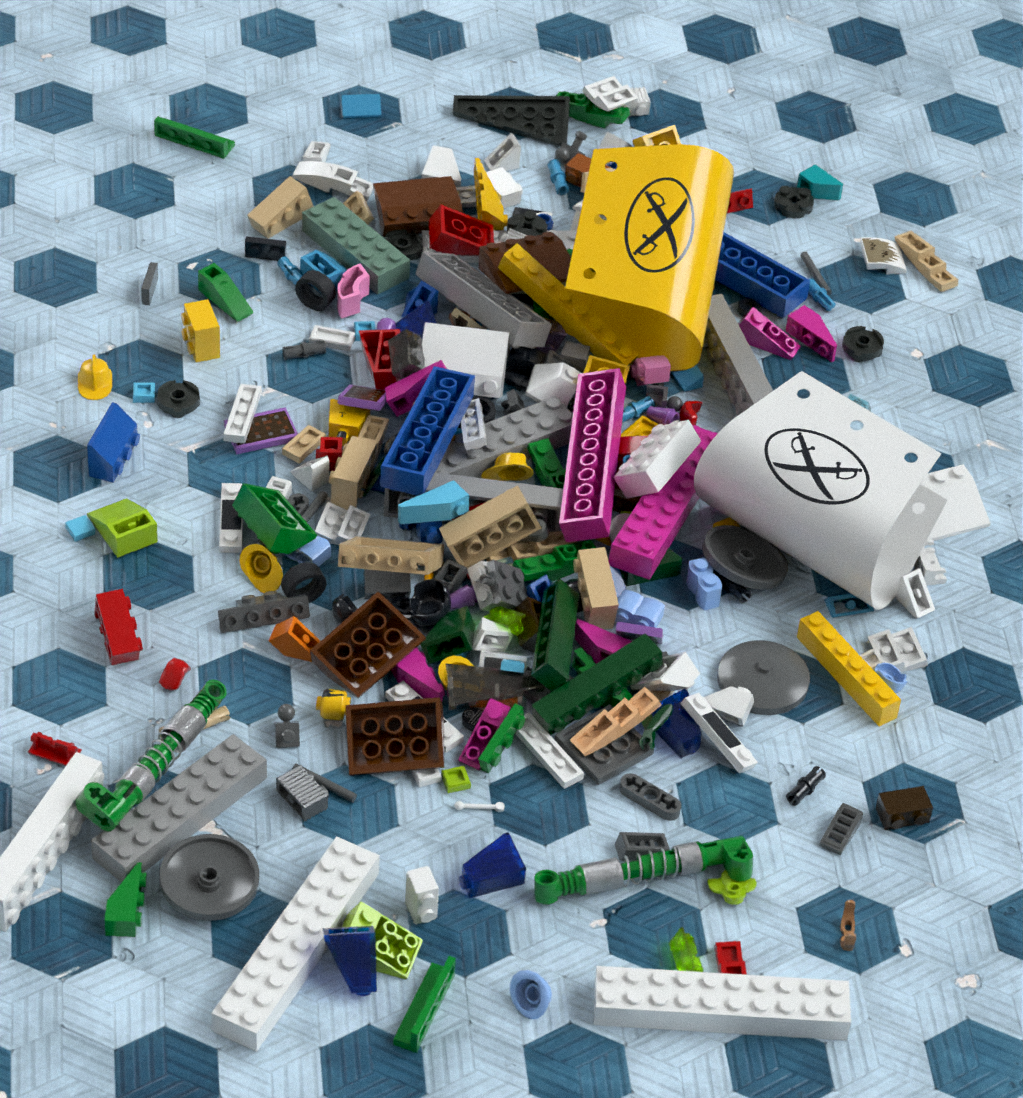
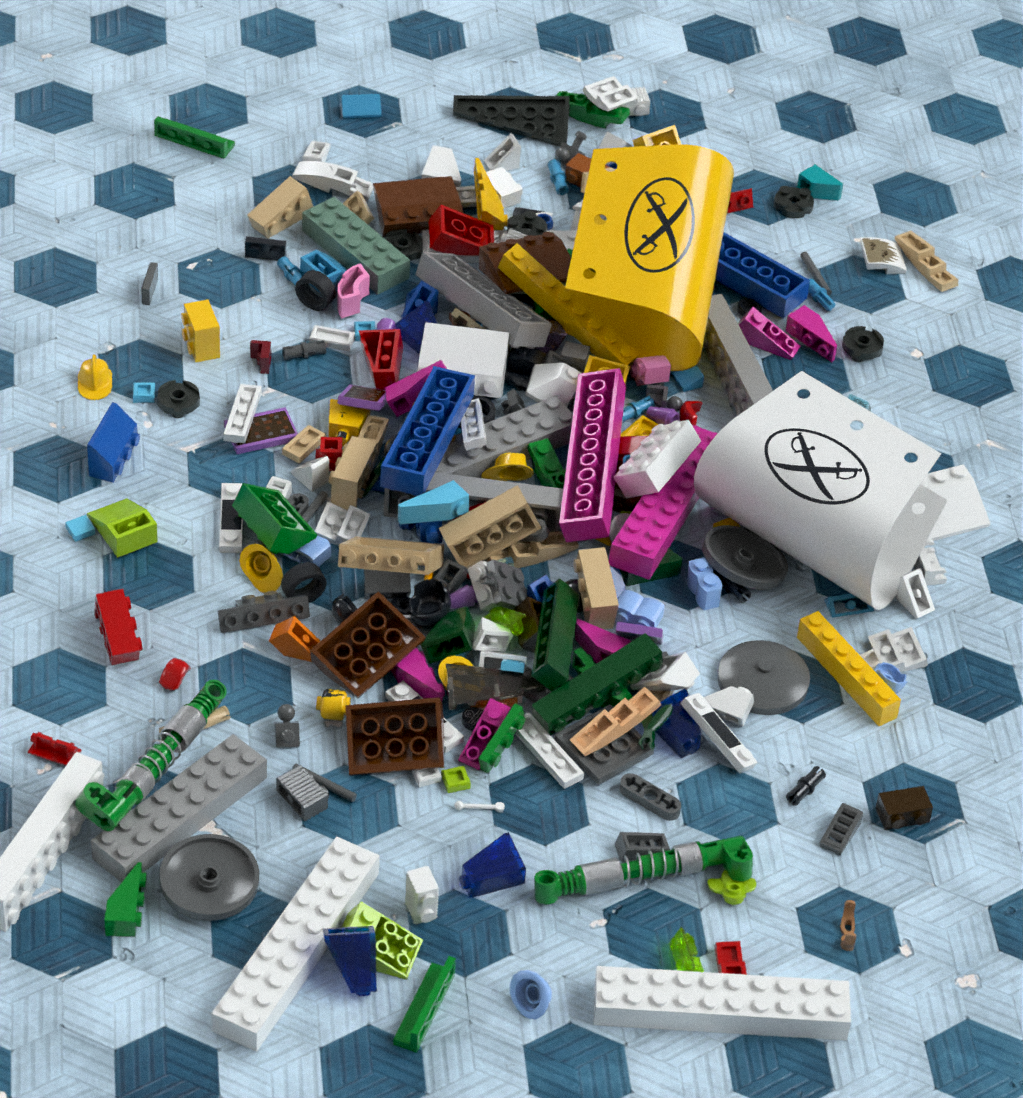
green slope [198,263,253,322] -> none
clear smoke brick [388,329,425,379] -> none
green slope [512,540,597,581] -> none
none -> dark red bracket [250,340,272,374]

